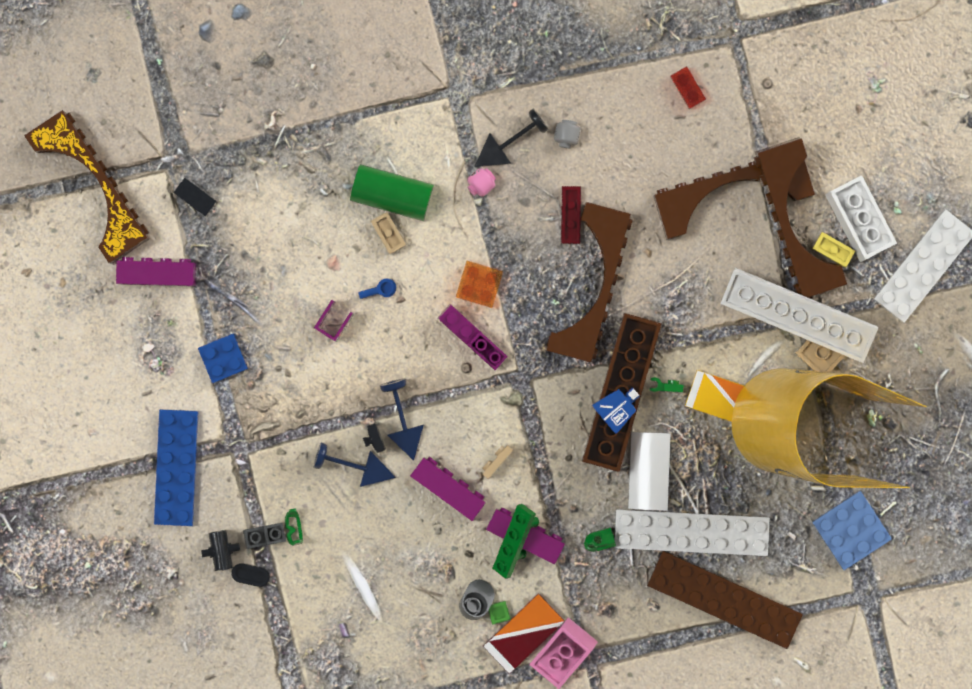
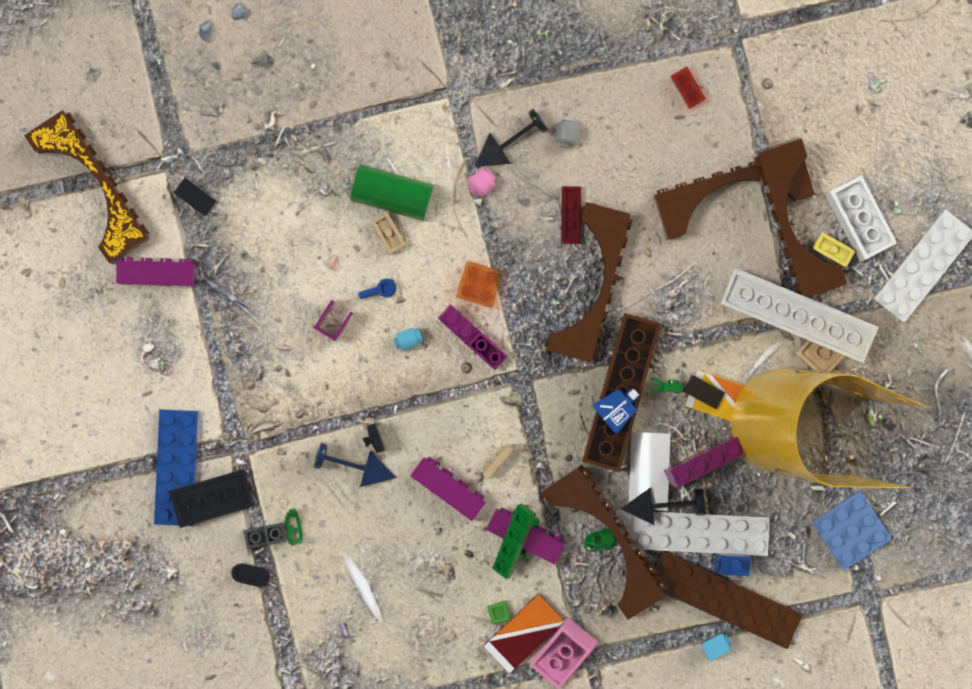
blue plate [198,333,248,383] -> none
black pin [201,530,240,571] -> none
dark blue piece [380,378,424,461] -> none
dark grey cap [459,579,495,620] -> none
none -> black tile [169,469,254,528]
none -> medium azure brick [393,328,423,351]
none -> reddish brown arch [541,464,669,620]
none -> black piece [620,488,705,525]
none -> magenta brick [664,437,745,488]
none -> black slope [683,375,725,410]
none -> medium azure brick [700,632,732,661]
none -> blue torso [714,553,752,576]

